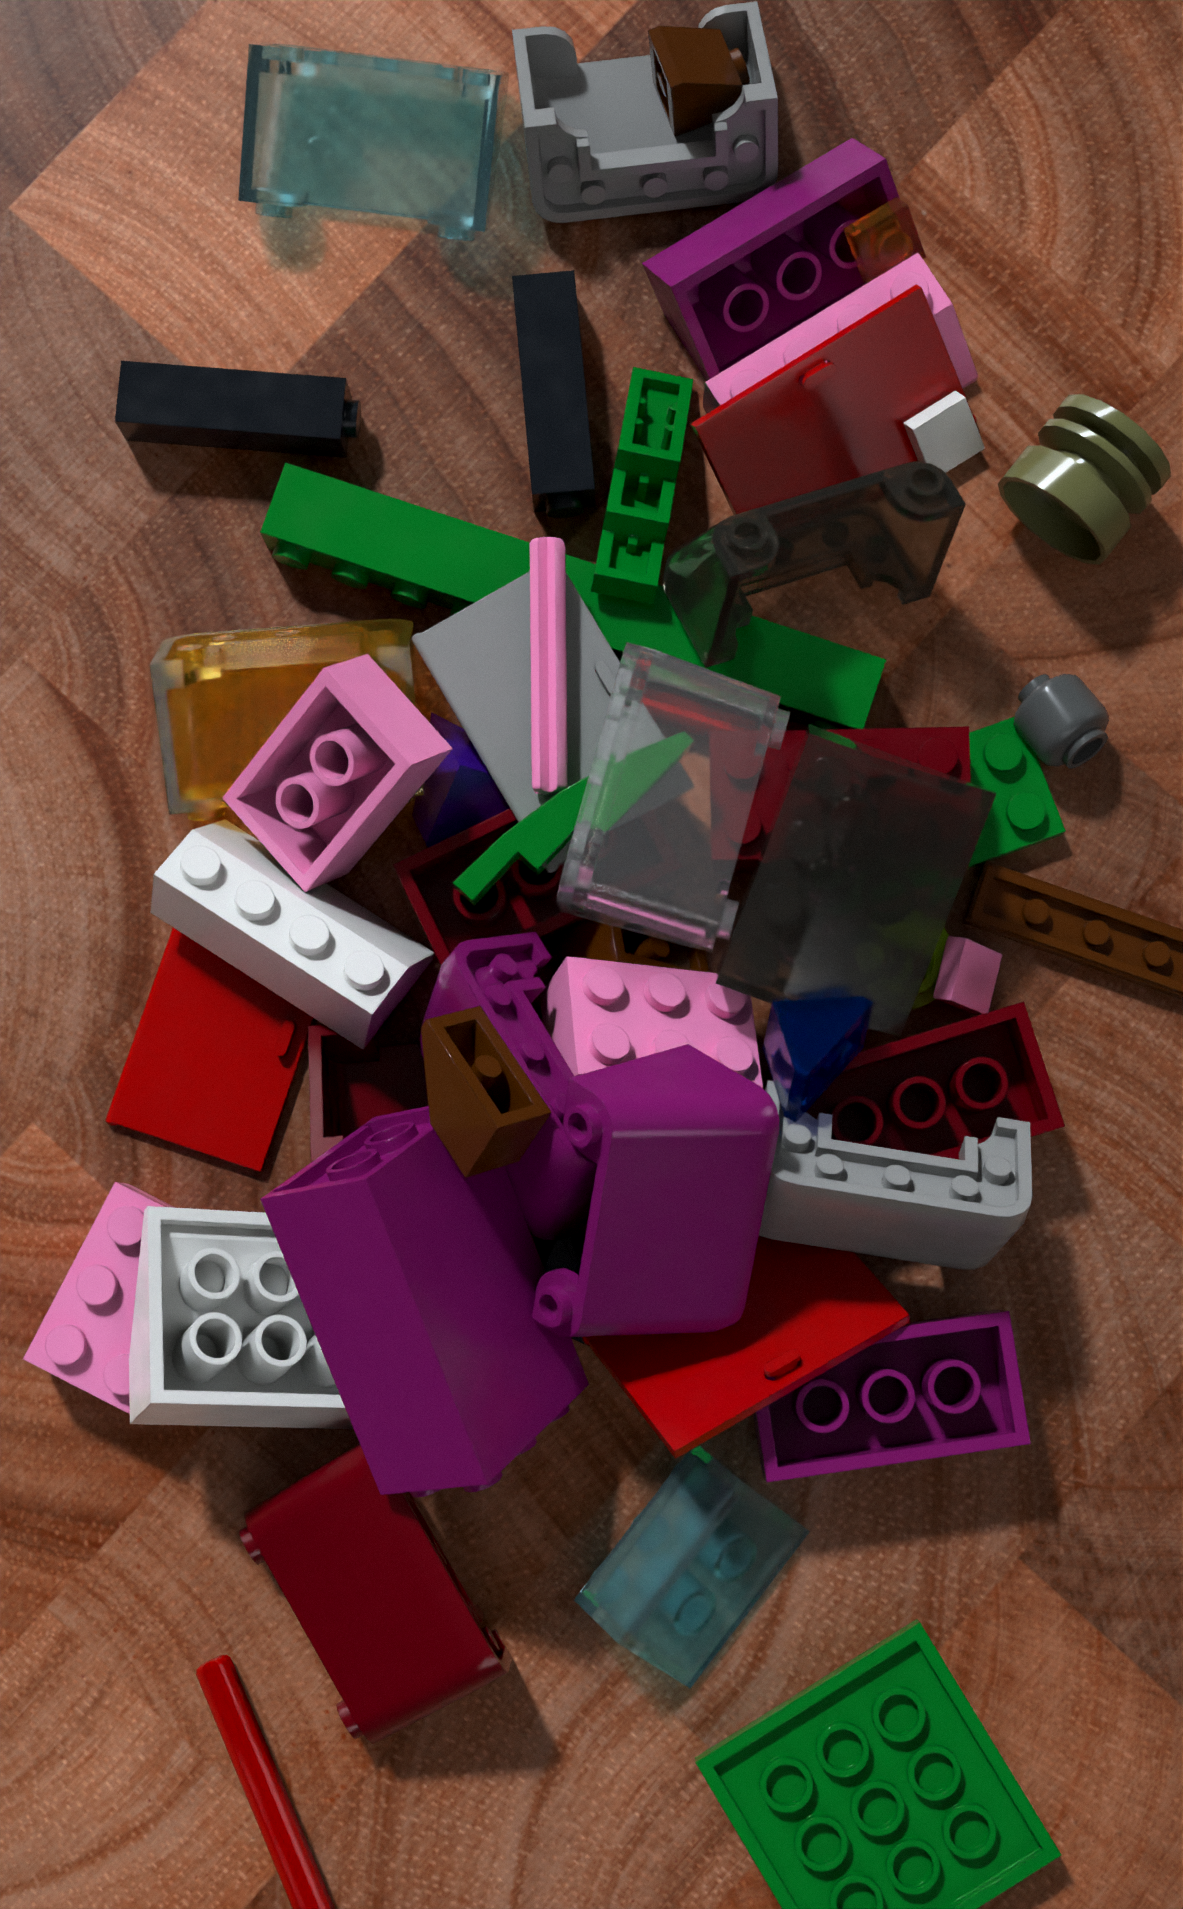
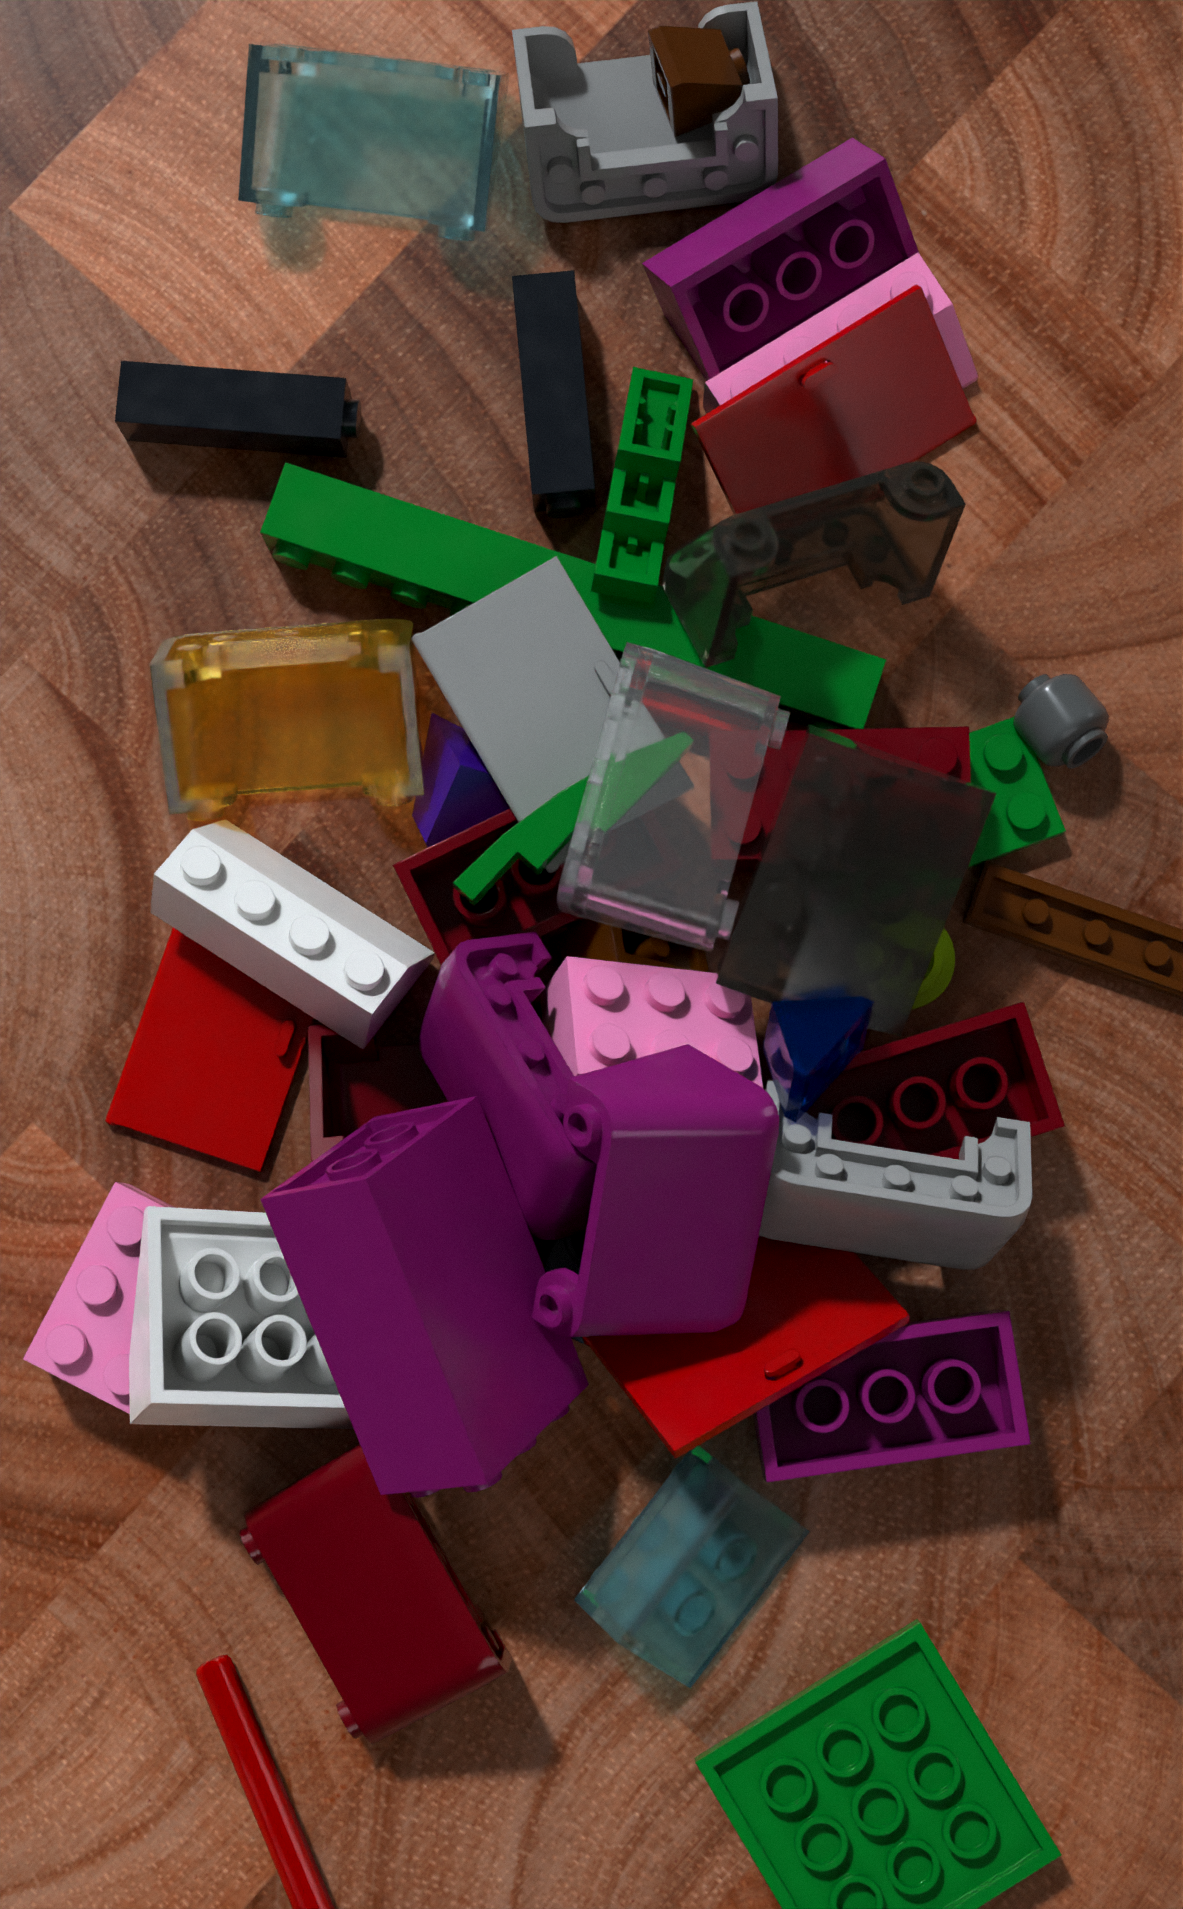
bright pink brick [222,654,453,892] -> none
reddish brown slope [421,1006,552,1178] -> none
bright pink axle [529,537,568,795] -> none
clear orange plate [843,197,926,284] -> none
white tile [903,390,985,480] -> none
bright pink tile [933,936,1002,1015] -> none
olive wheel [998,394,1171,565] -> none

